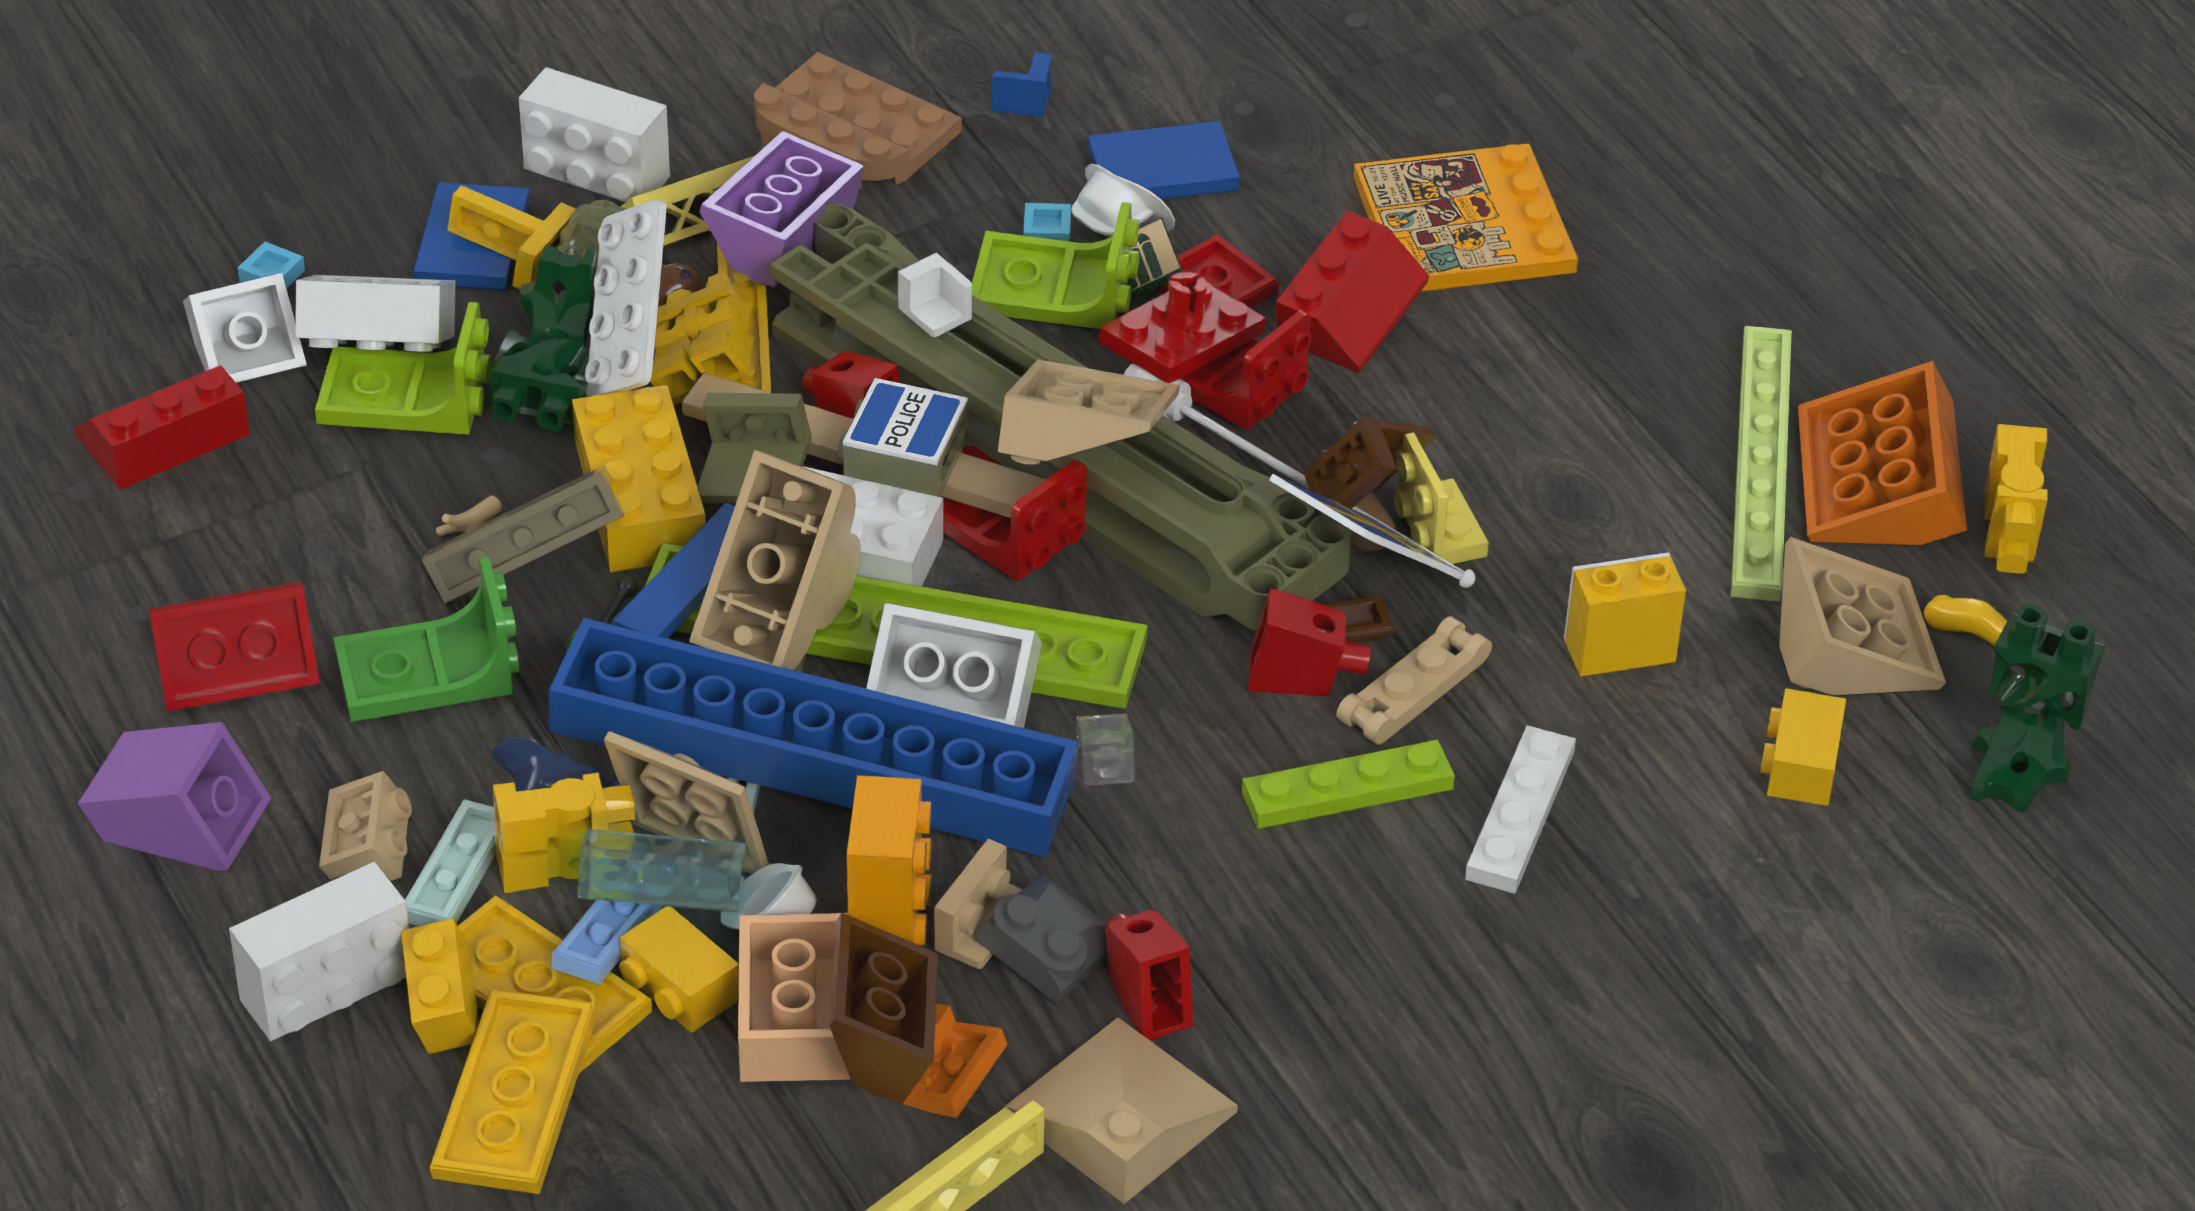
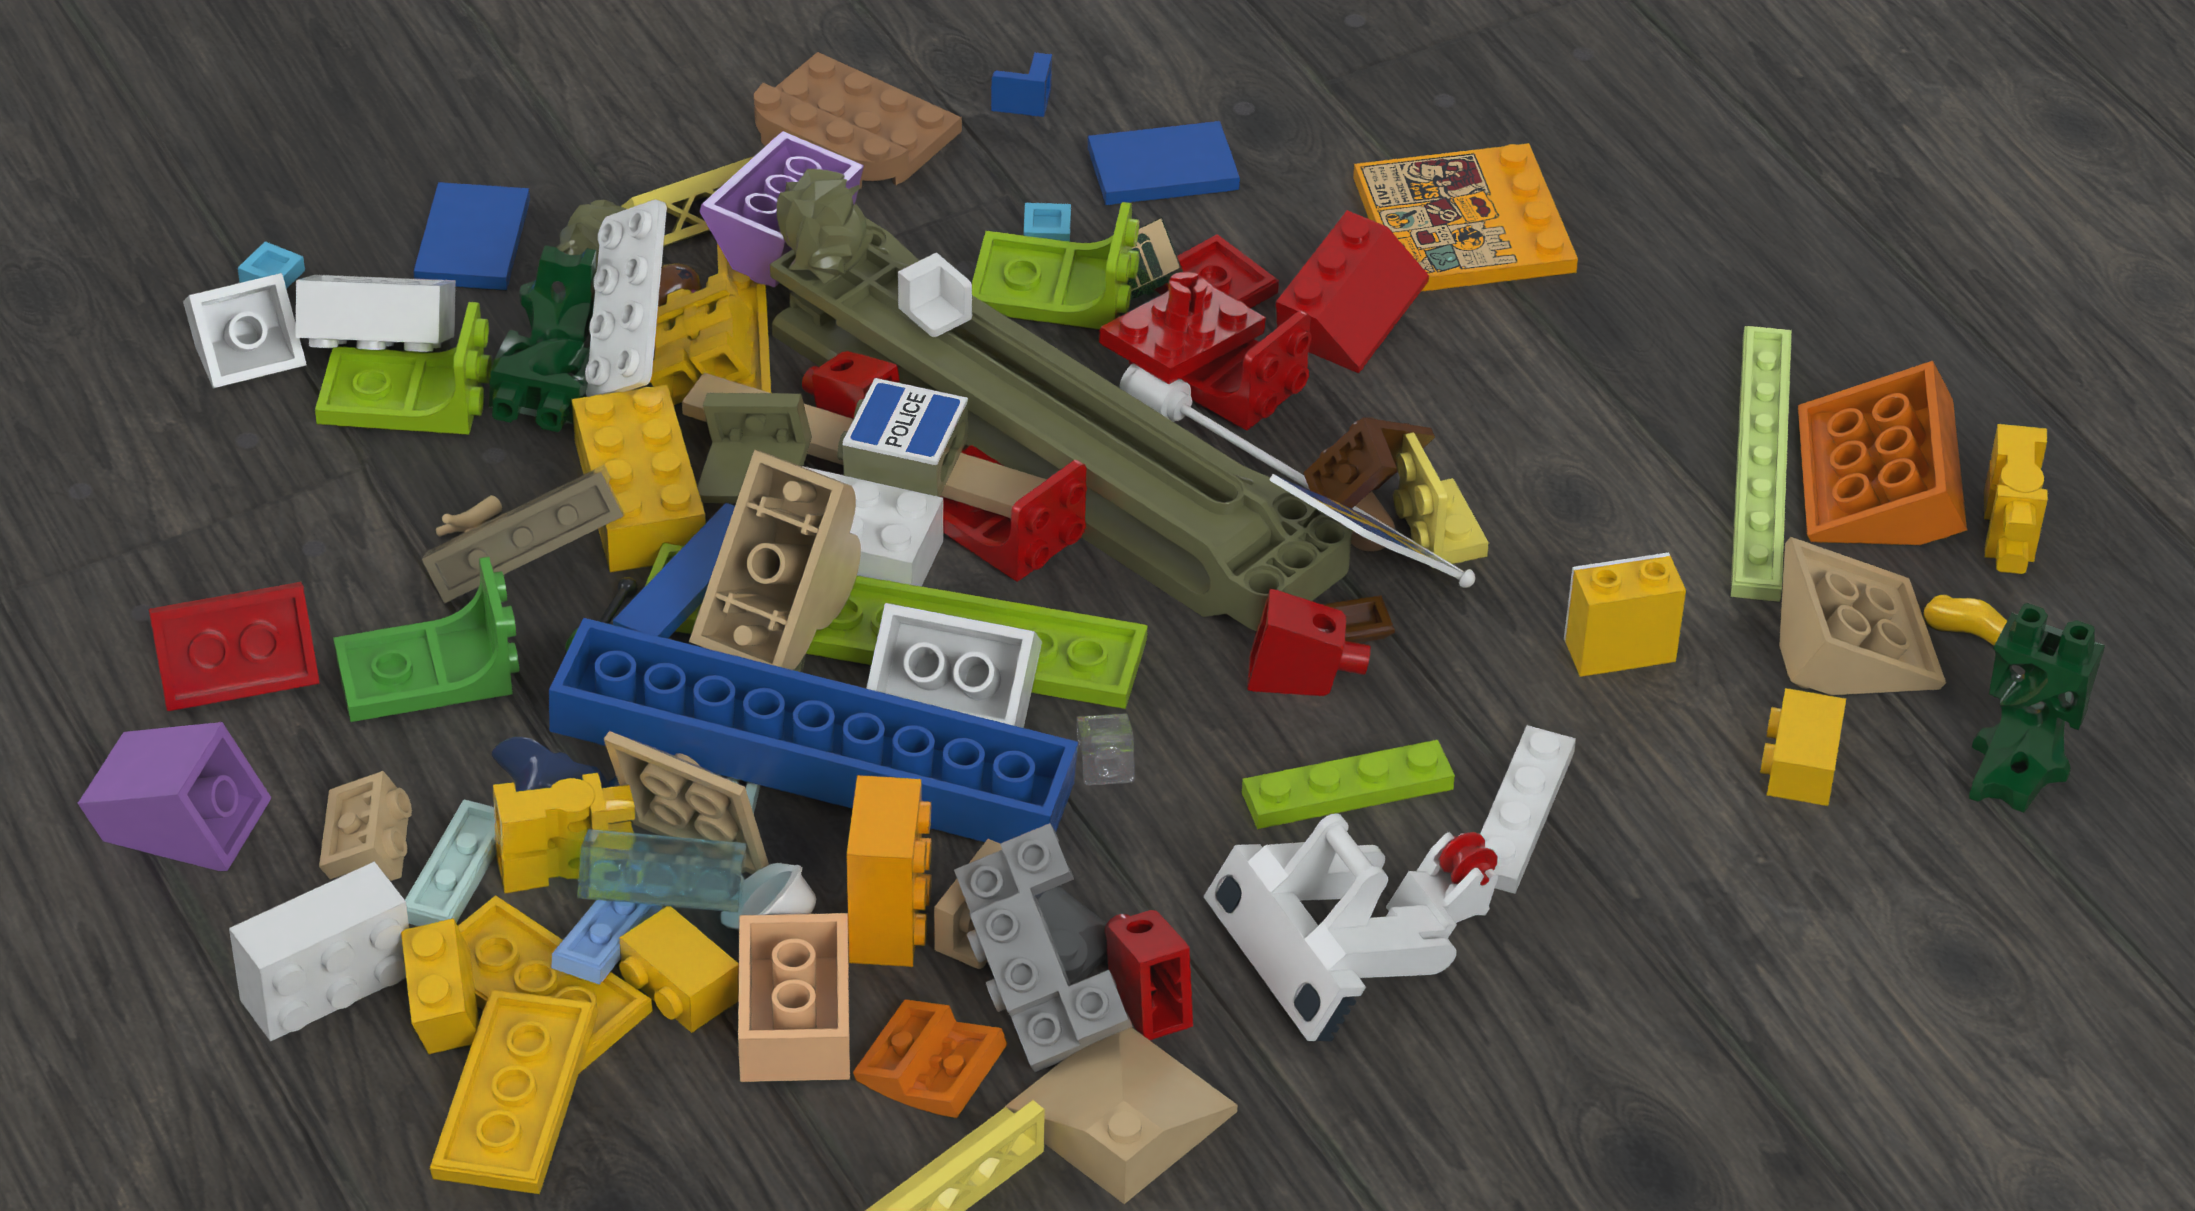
red slope [74,365,250,490] -> none
yellow bracket [447,185,576,289] -> none
white brick [519,67,670,202] -> none
reddish brown slope [829,912,938,1104] -> none
tan slope [998,359,1180,464] -> none
white piece [1071,164,1175,237] -> none
tan plate [1336,616,1492,745] -> none
none -> olive hair [777,169,874,284]
none -> light grey bracket [954,823,1133,1072]
none -> white container [1204,813,1498,1041]

